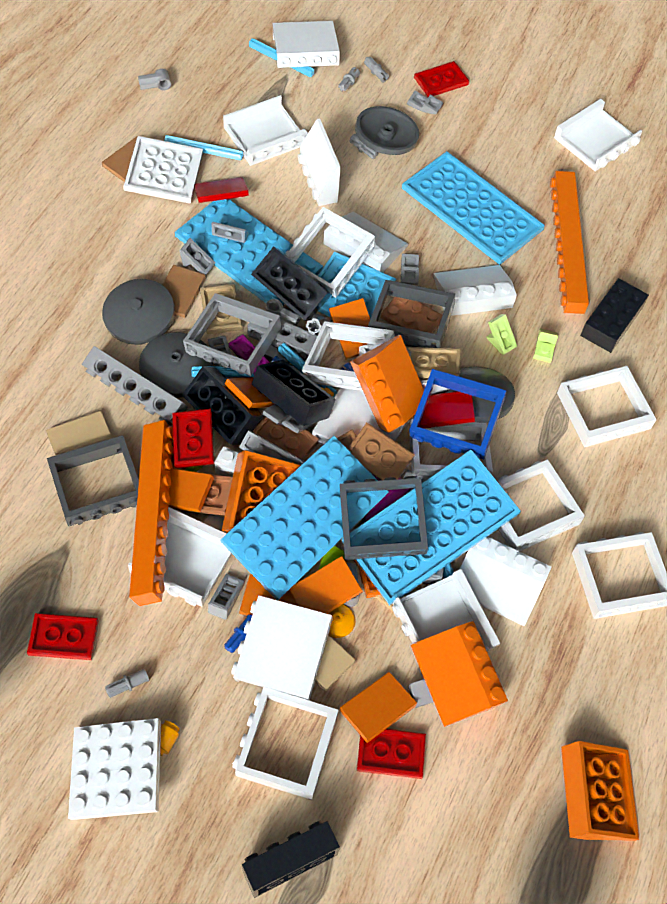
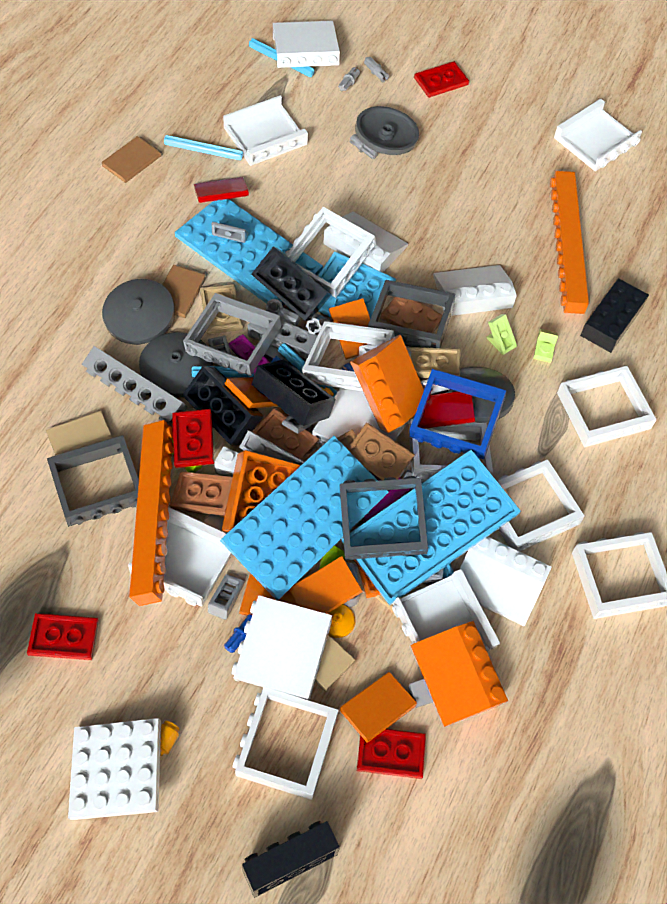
light grey axle [105,669,149,698] -> none
white plate [124,136,203,203] -> none
light grey piece [138,69,171,90] -> none
orange tile [168,469,214,512] -> none
light grey slope [179,238,215,275] -> none
light grey slope [262,404,289,425] -> none
white slope [298,119,340,206] -> none
light grey slope [401,254,419,285] -> none
medium azure plate [402,151,545,265] -> none
light grey slope [407,91,443,114] -> none
orange slope [561,741,639,841] -> none

